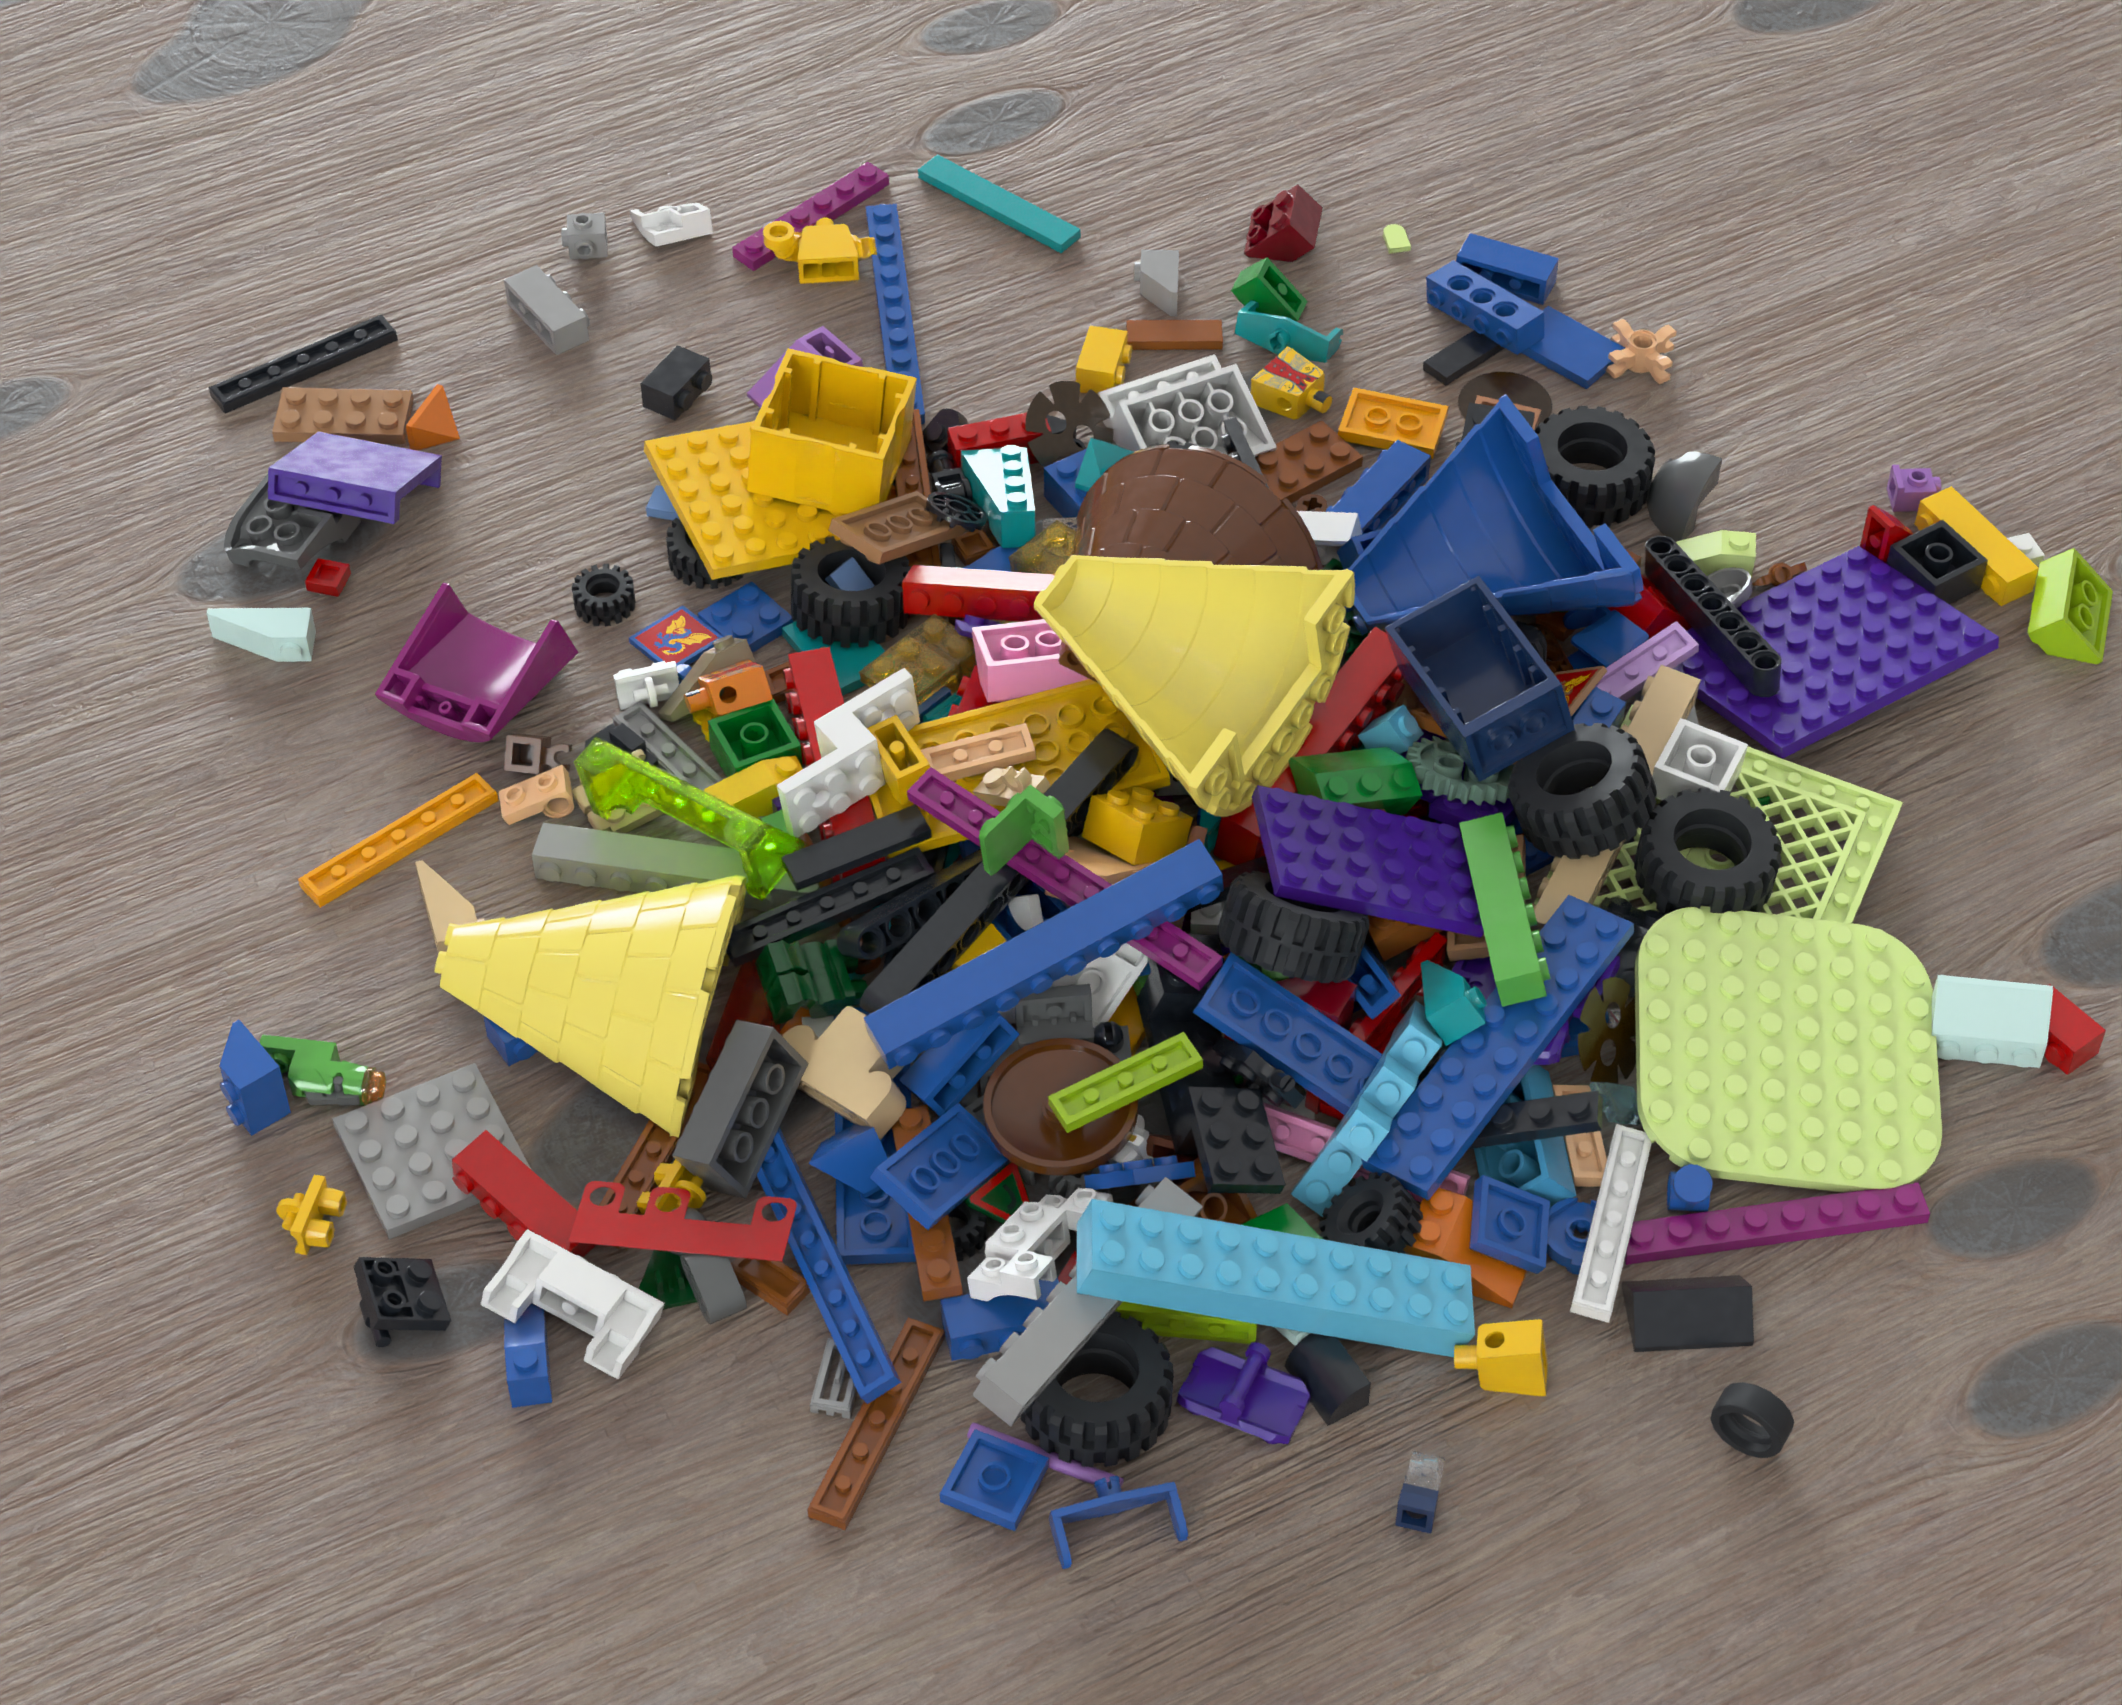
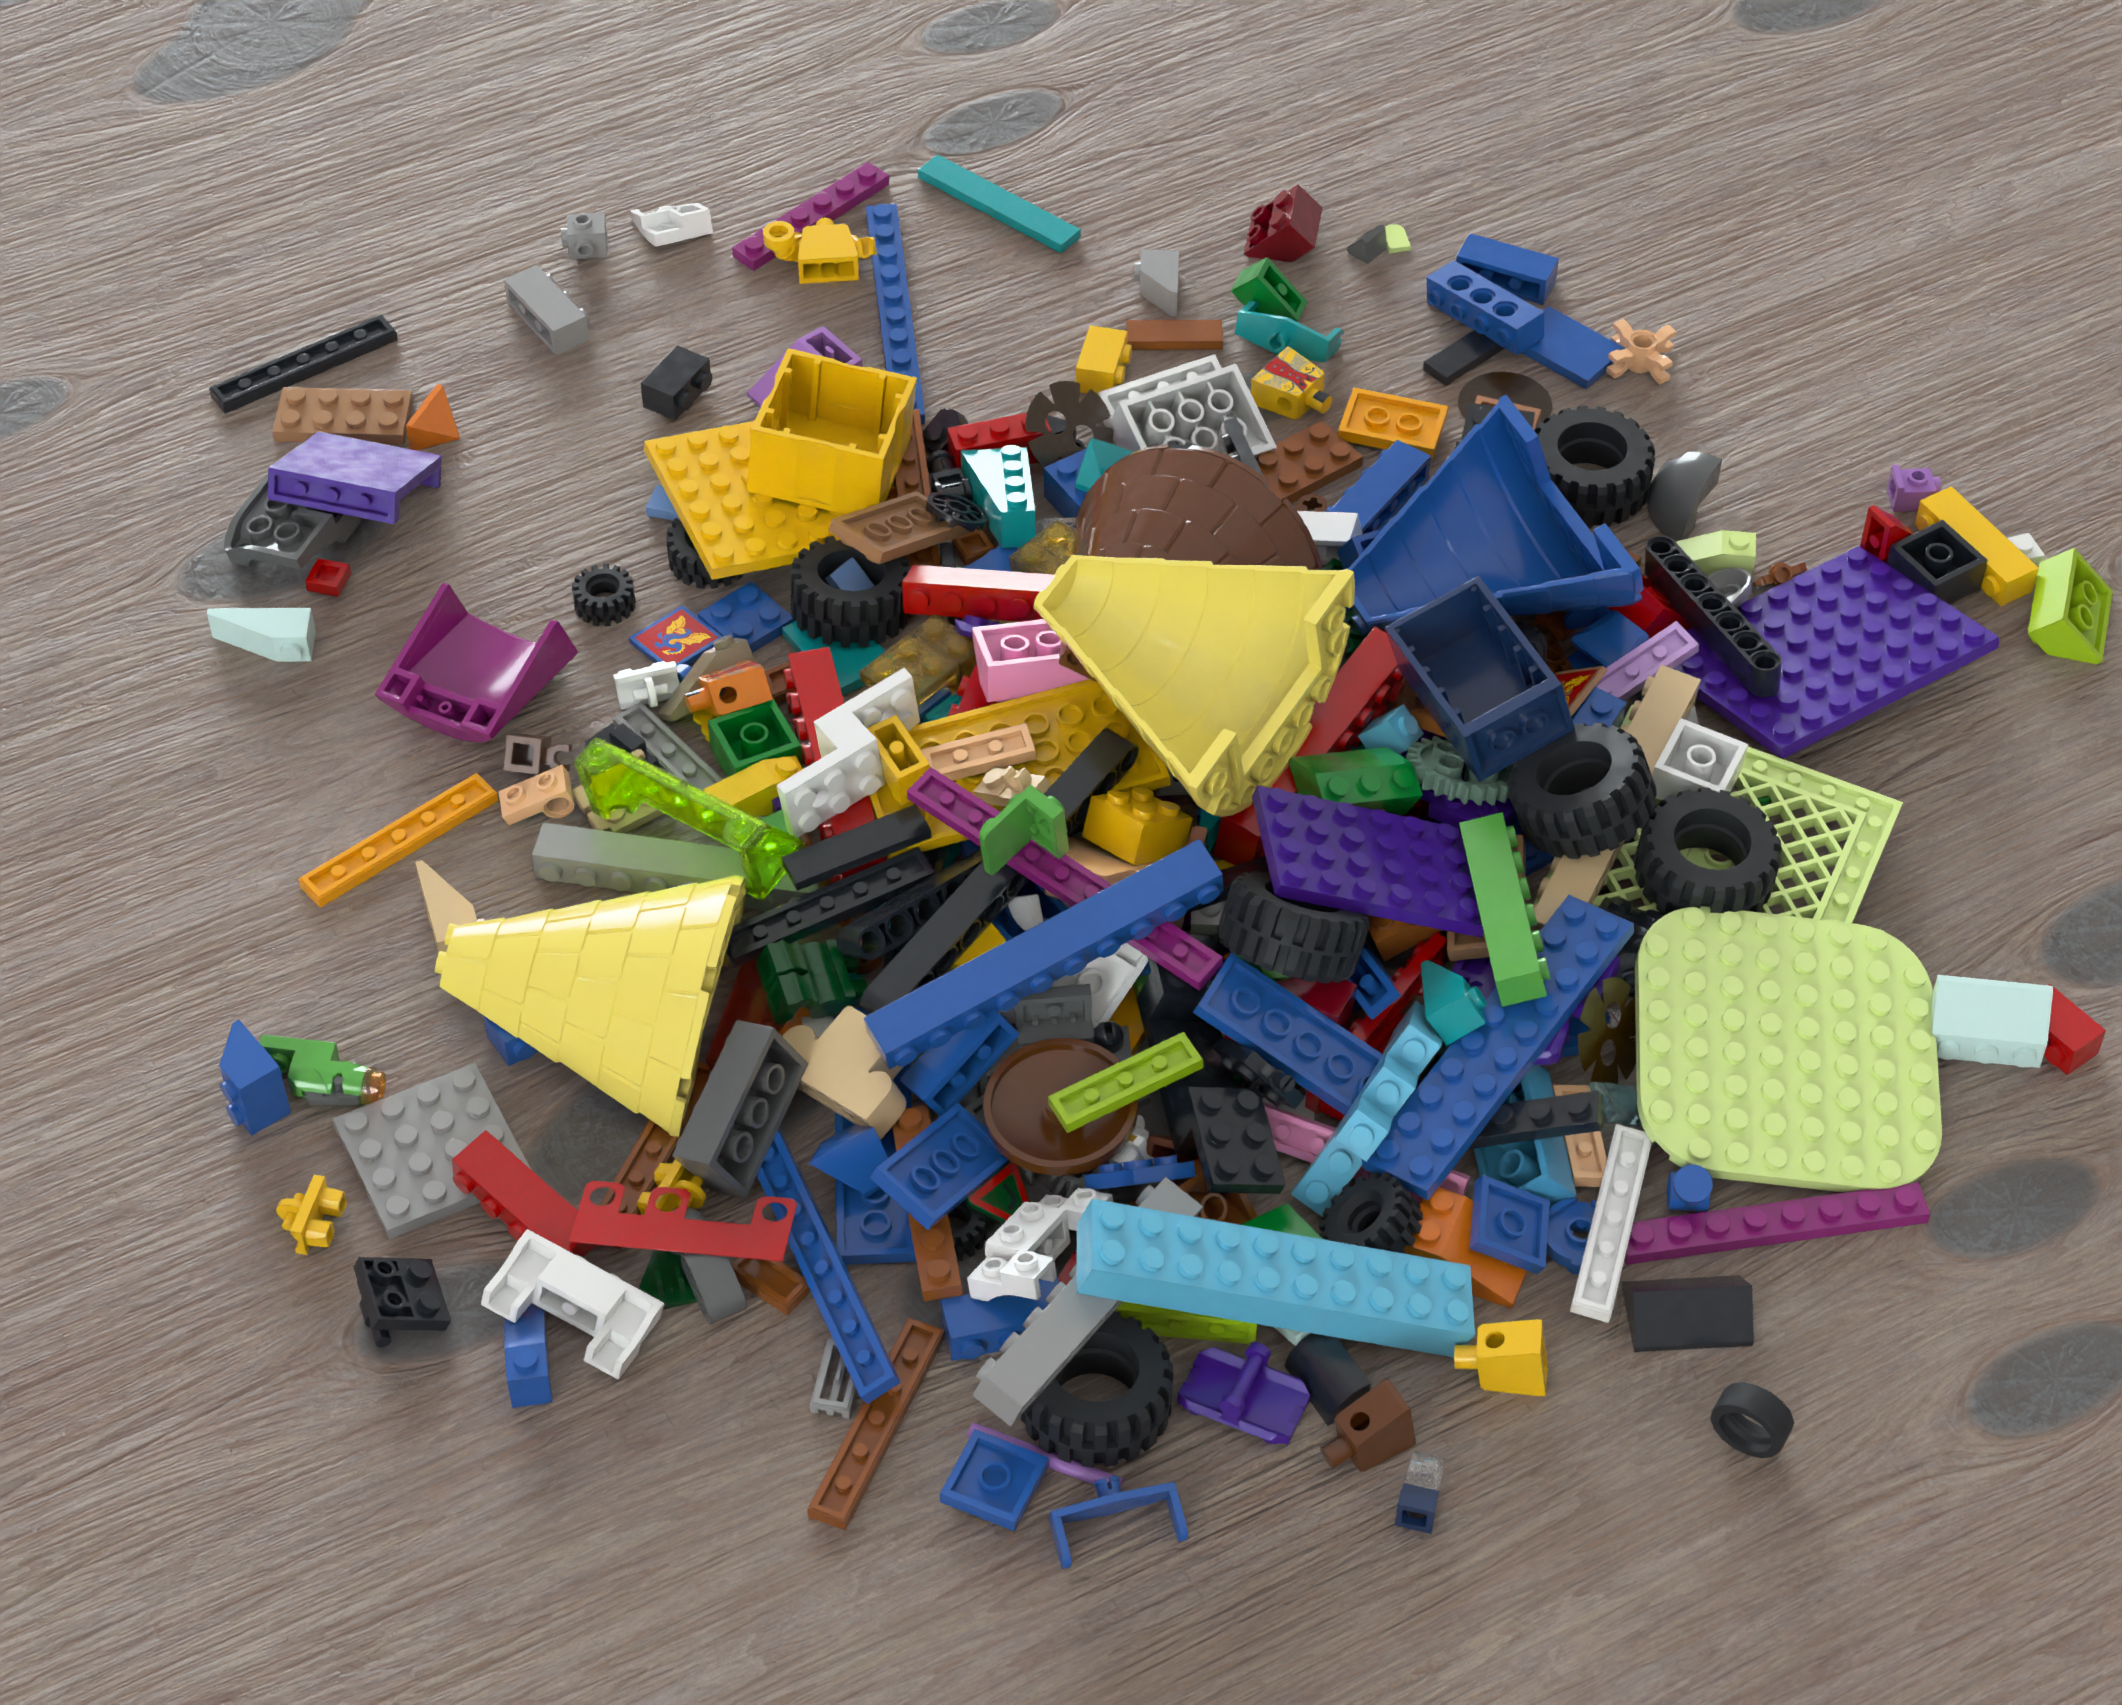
none -> reddish brown torso [1320,1378,1416,1472]
none -> dark grey slope [1346,224,1387,264]

